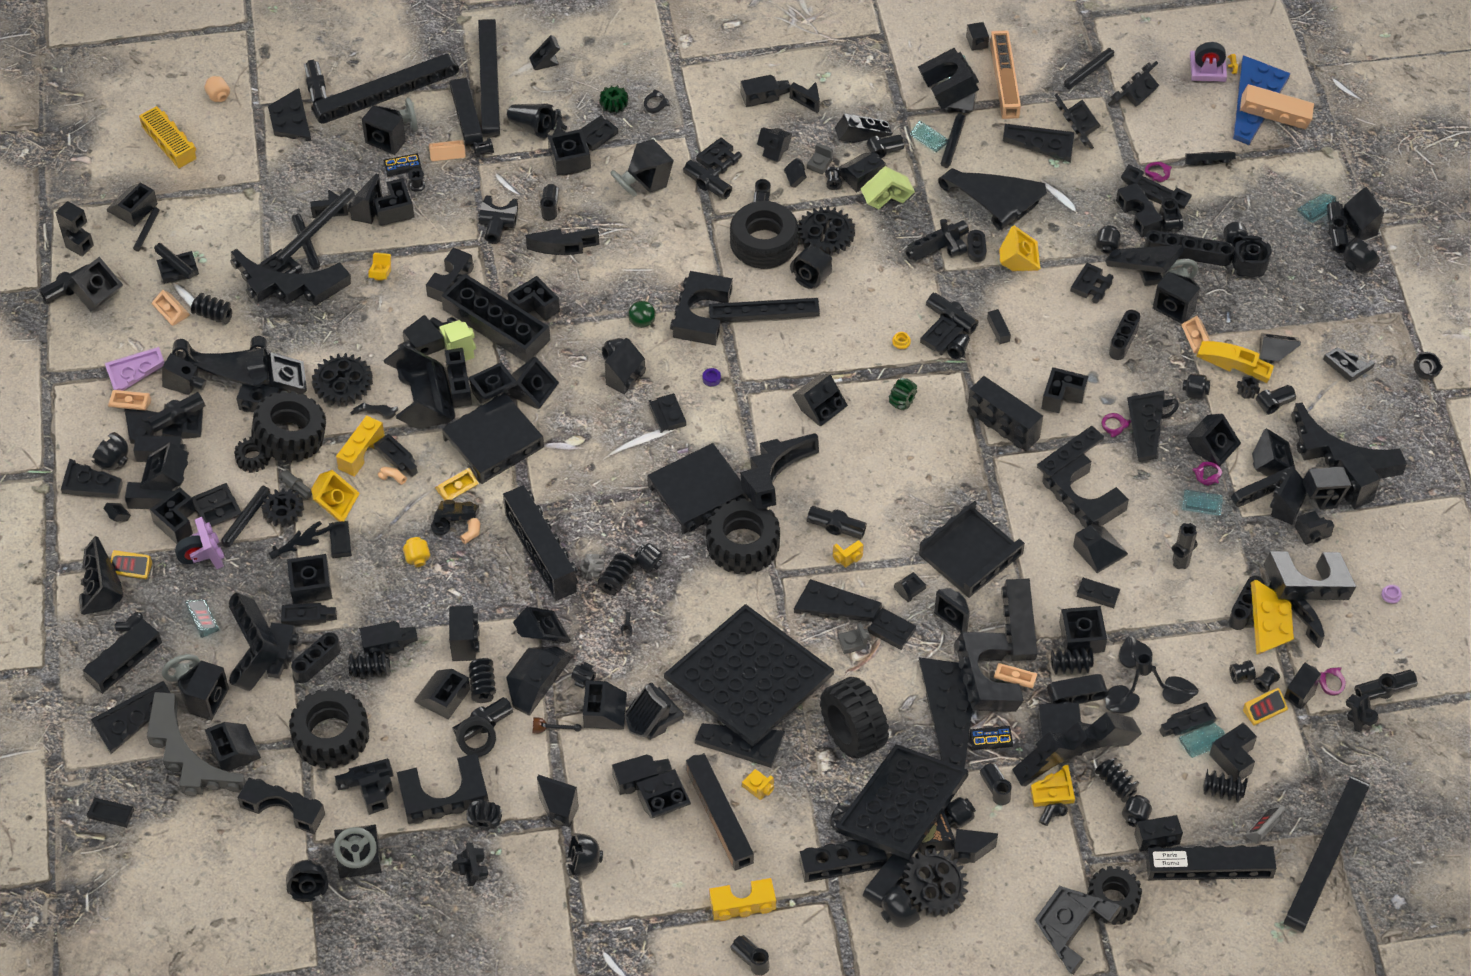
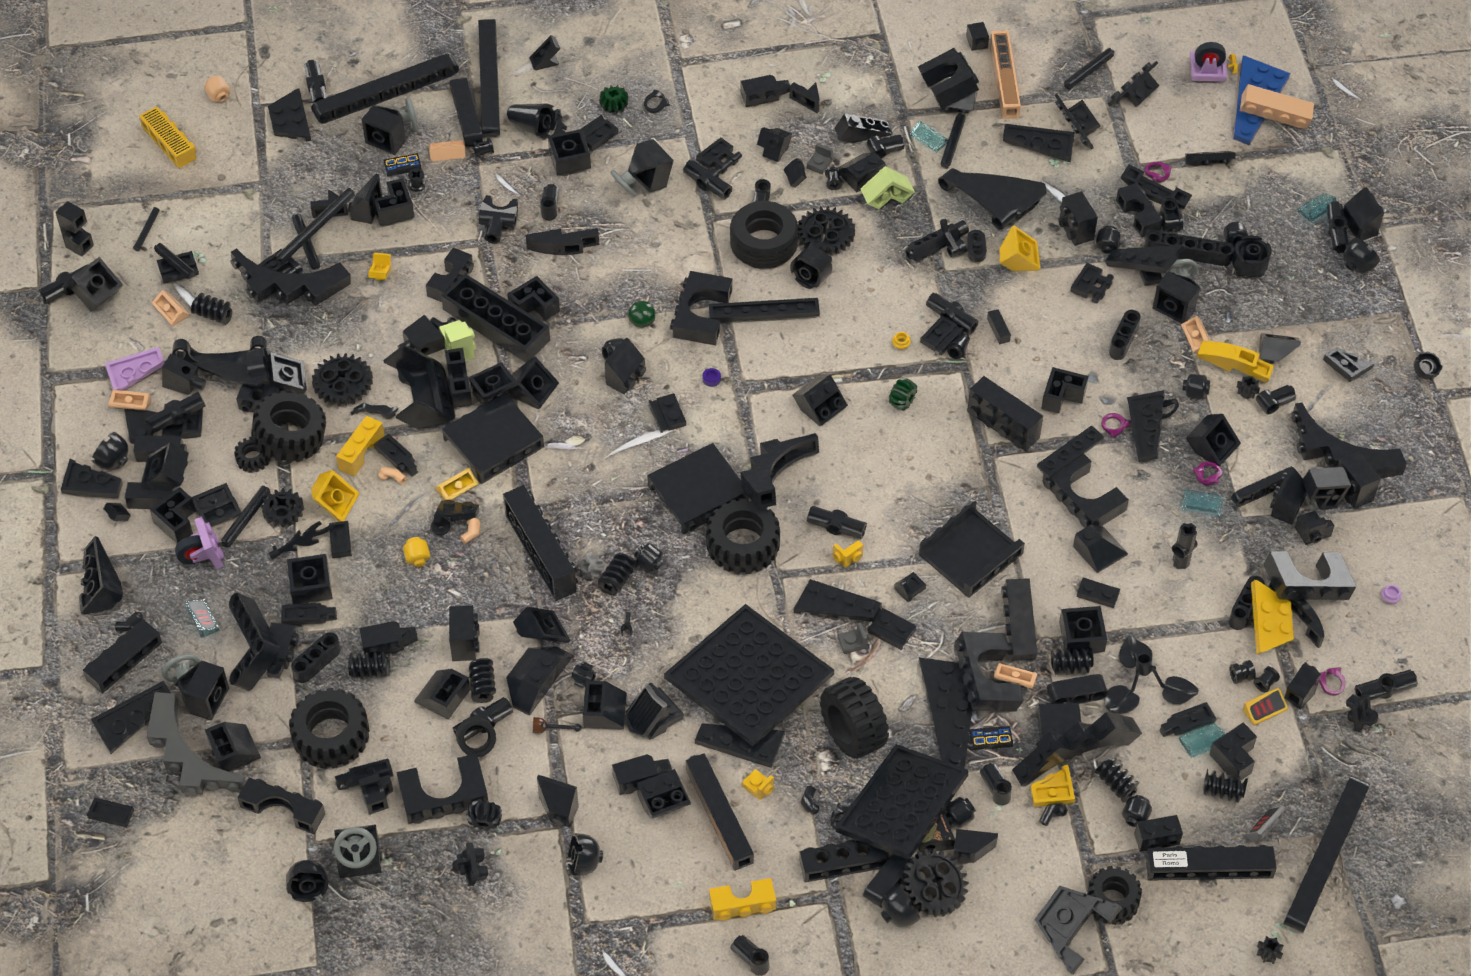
black slope [107,182,158,227] -> none
slope [111,550,153,579] -> none
dark grey axle [280,470,312,499] -> none
black slope [934,588,970,633] -> none
black slope [1252,428,1296,476] -> none
none -> black arm [801,786,820,815]
none -> black brick [1058,191,1098,246]
none -> black gear [1256,936,1284,964]

